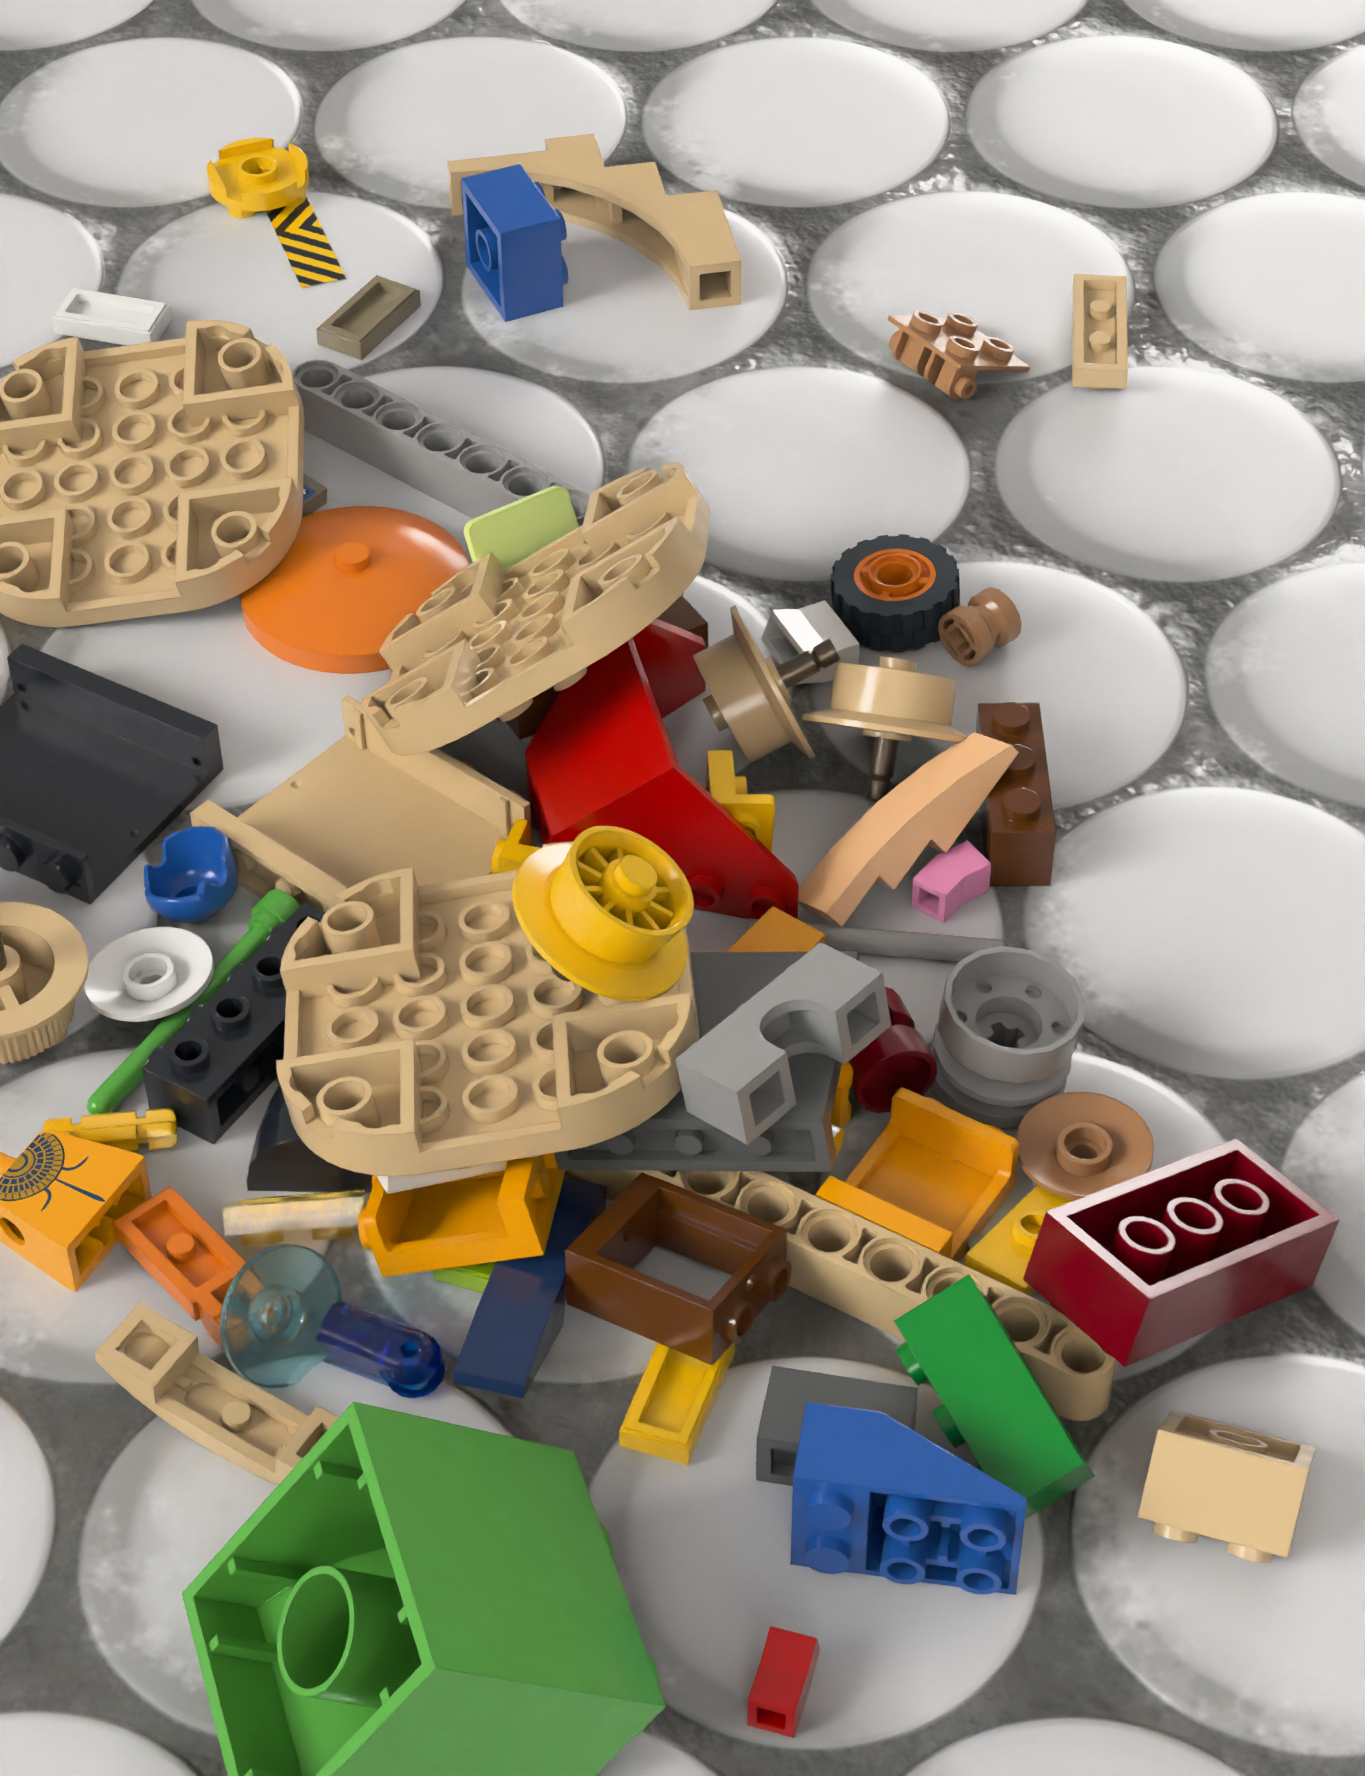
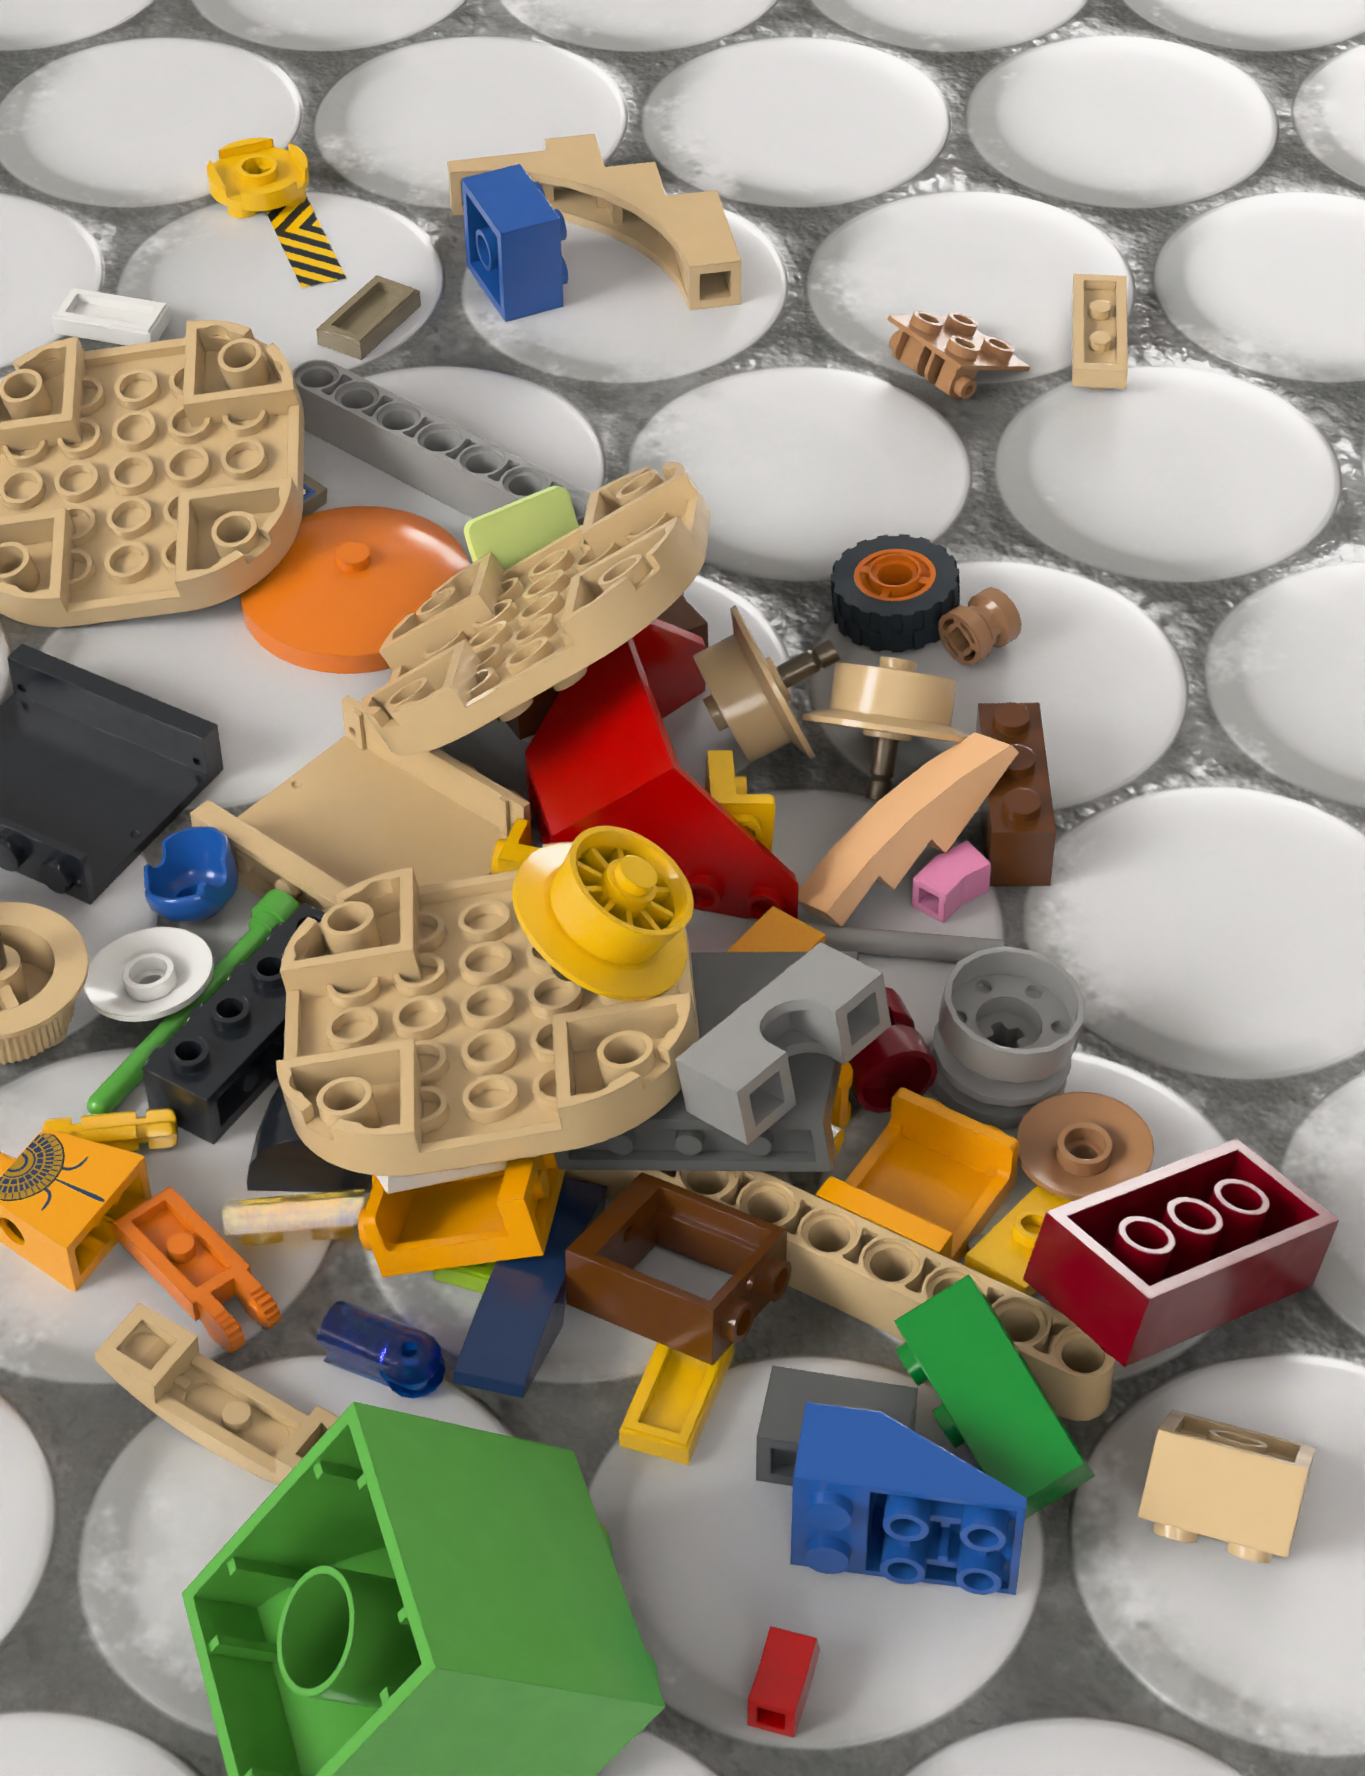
clear light blue dish [220,1244,343,1388] -> none
white piece [761,600,860,684] -> none

